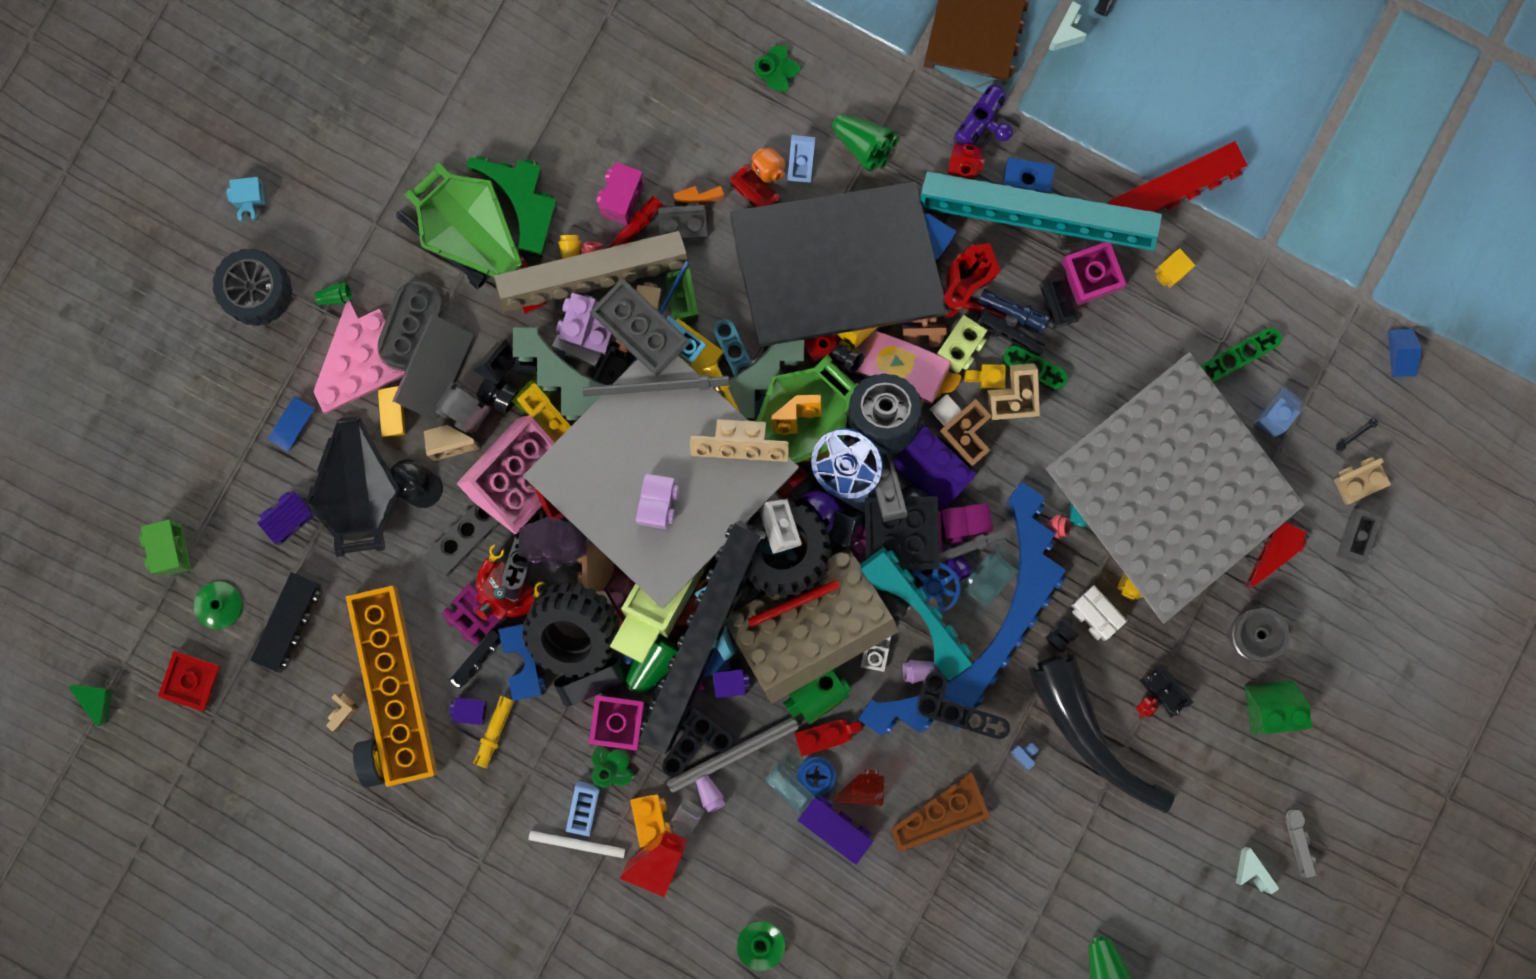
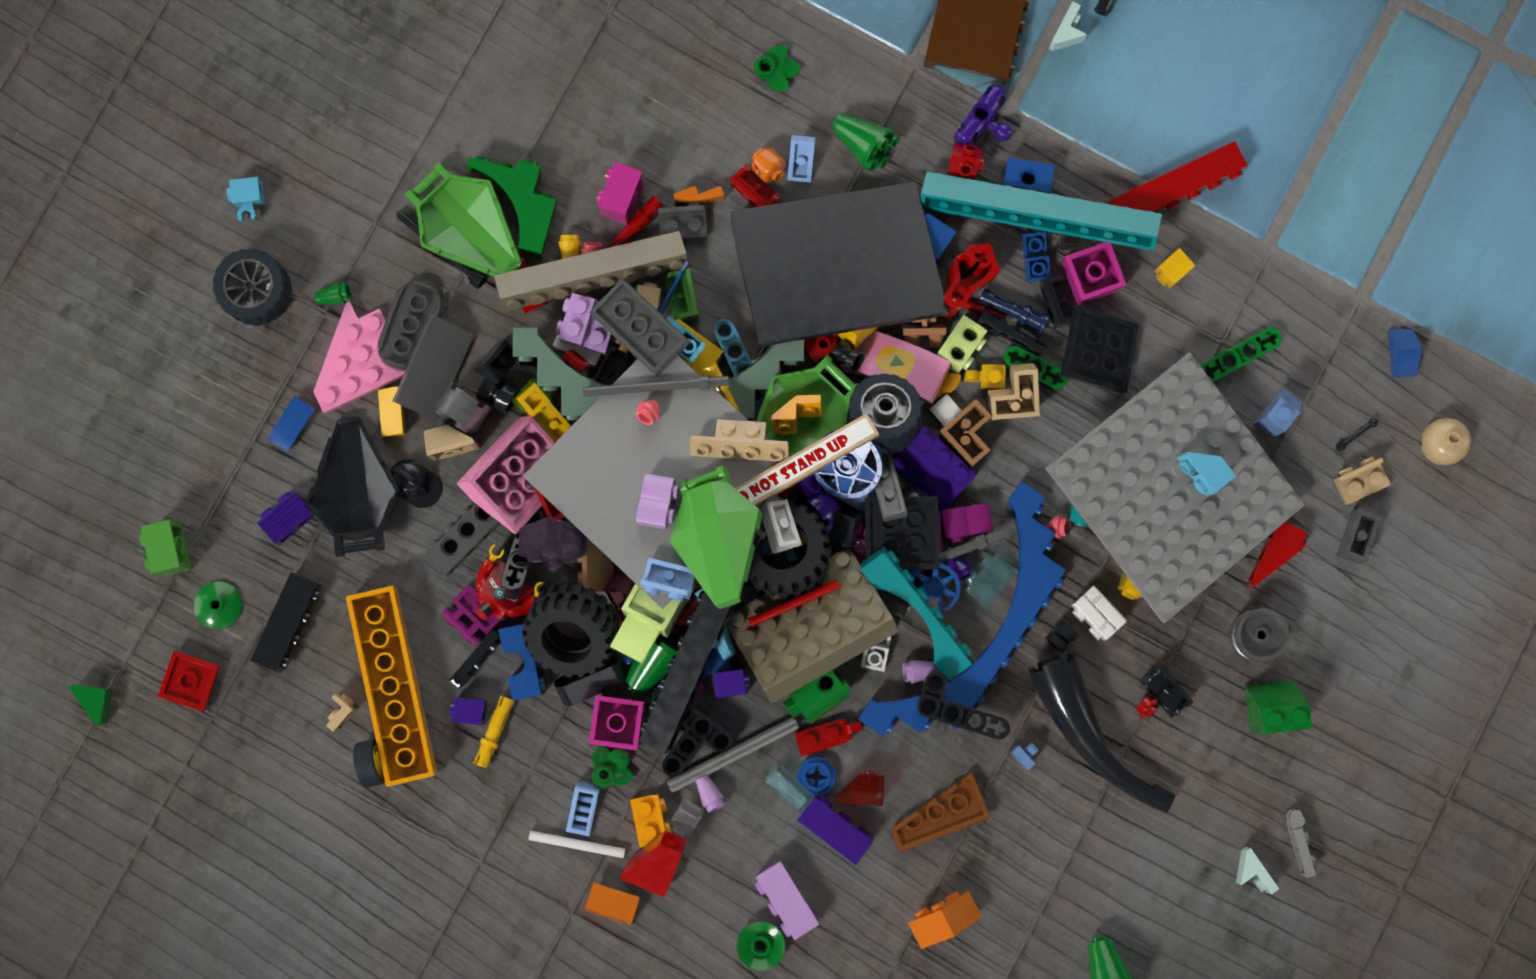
none -> red tile [562,349,590,373]
none -> orange hinge [585,882,640,926]
none -> coral plate [636,400,660,425]
none -> light blue bracket [640,558,695,602]
none -> bright green windscreen [670,465,763,609]
none -> tile [735,413,879,506]
none -> lavender brick [754,860,819,940]
none -> dark purple plate [799,474,821,498]
none -> orange brick [908,891,982,949]
none -> blue slope [1021,232,1051,282]
none -> black plate [1060,306,1140,394]
none -> medium azure slope [1176,452,1236,496]
none -> tan cylinder [1421,418,1472,466]

